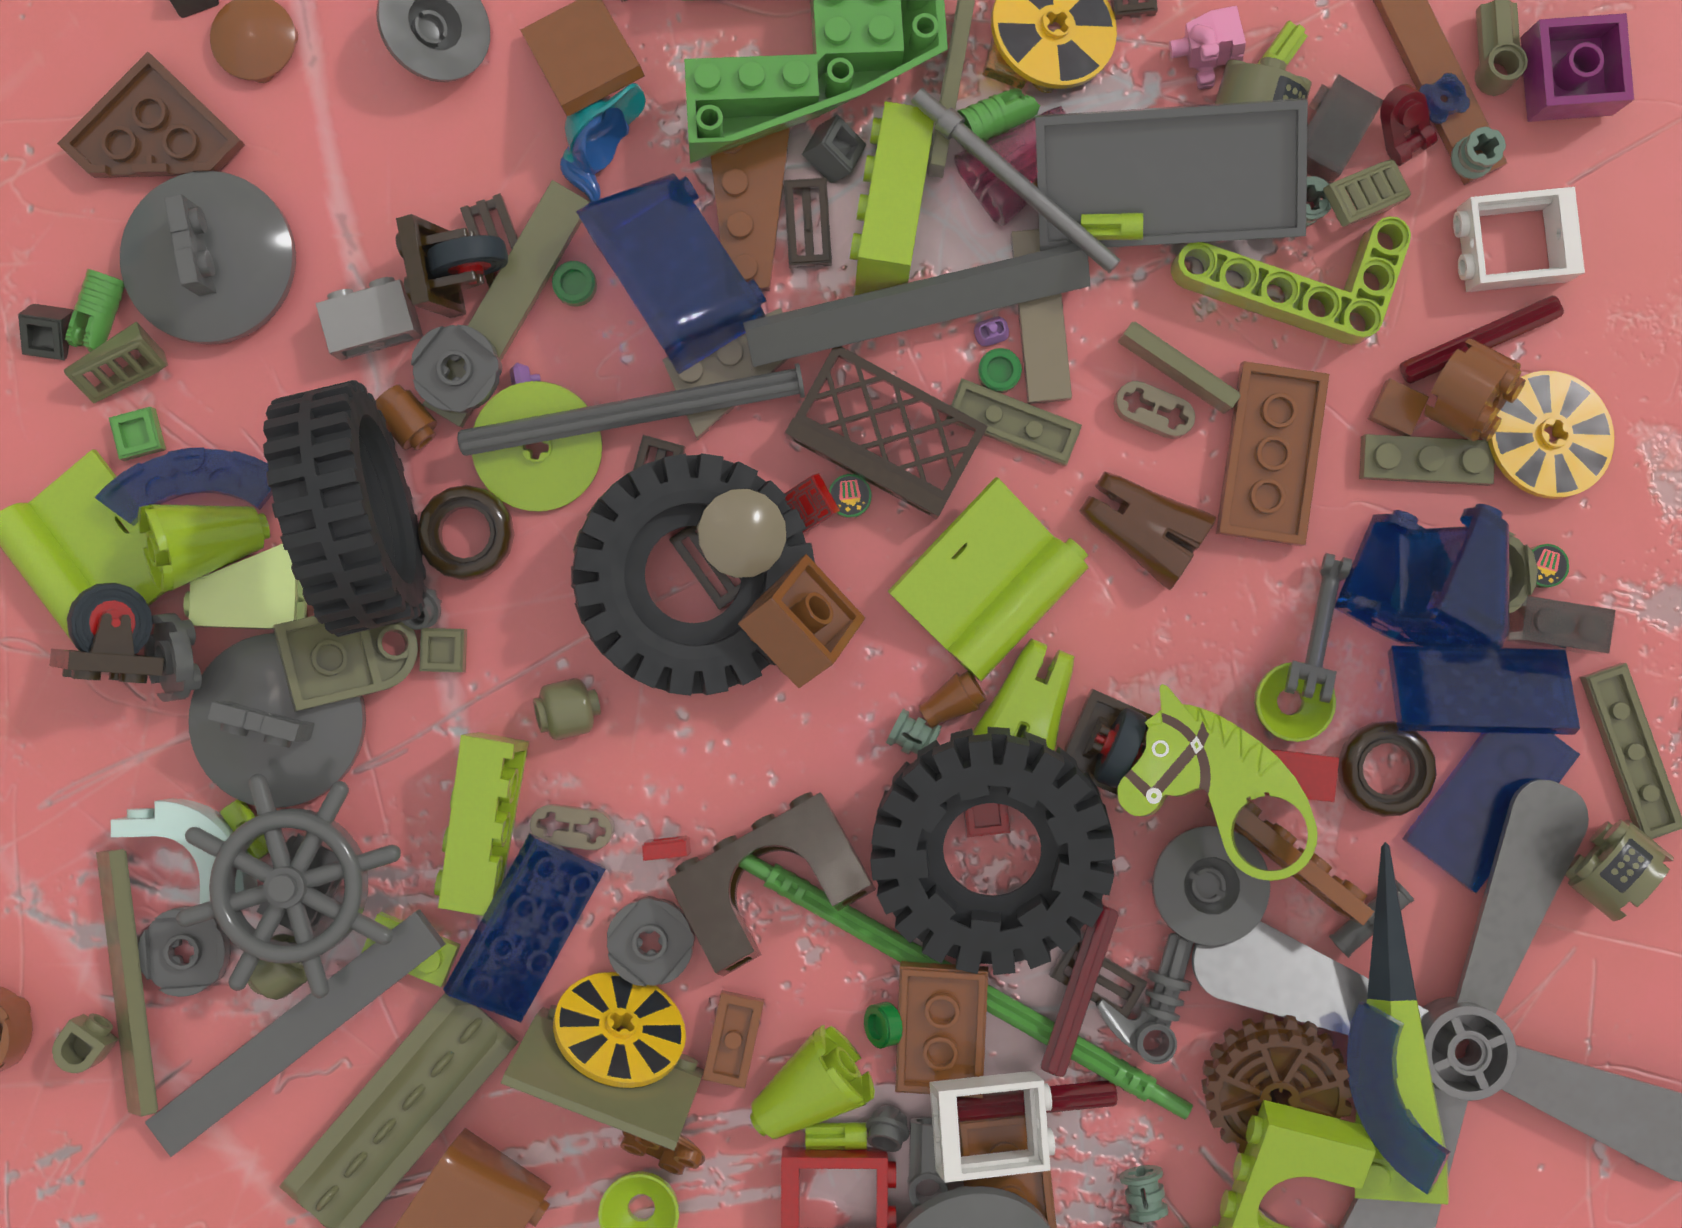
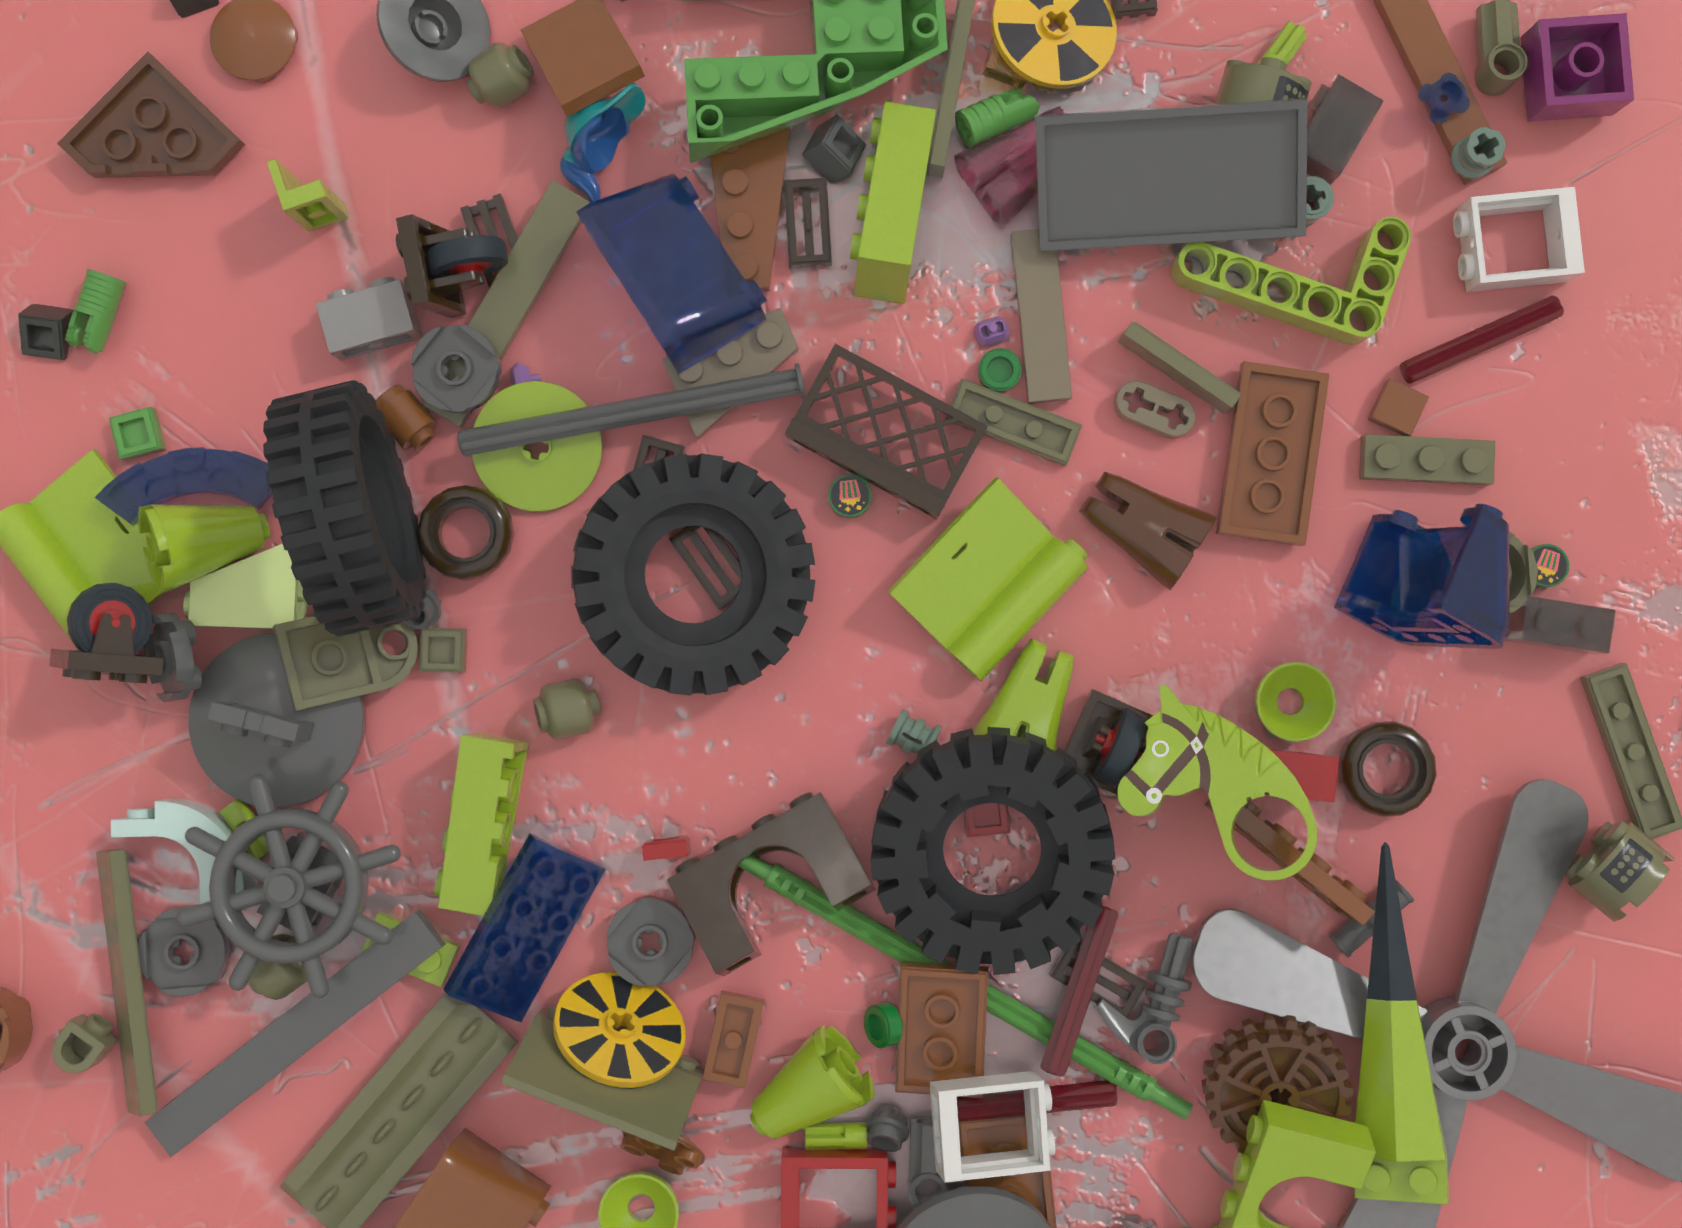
olive slope [64,321,168,403] -> none
dark grey bracket [120,171,296,344] -> none
dark tan beam [530,804,615,850] -> none
green tile [552,261,597,307] -> none
dark tan dish [697,489,786,578] -> none
dark orange slope [738,554,865,688] -> none
dark grey tile [743,243,1091,367] -> none
red tile [784,473,840,533] -> none
flat silver bar [911,88,1121,274] -> none
dark orange cone [919,671,987,728] -> none
lime piece [1081,213,1143,240] -> none
sand green bush [1119,1165,1169,1223] -> none
dark grey hat [1152,826,1270,946] -> none
bright pink piece [1169,6,1246,90] -> none
dark grey hinge [1285,553,1352,703] -> none
olive slope [1323,160,1411,227] -> none
clear blue tile [1347,1001,1451,1195] -> none
dark red plate [1380,84,1438,166] -> none
clear blue tile [1388,646,1580,735] -> none
clear blue tile [1402,701,1580,893] -> none
dark orange brick [1424,339,1526,441] -> none
yellow piece [1488,371,1614,499] -> none
none -> lime panel [267,159,349,232]
none -> olive head [467,42,534,108]

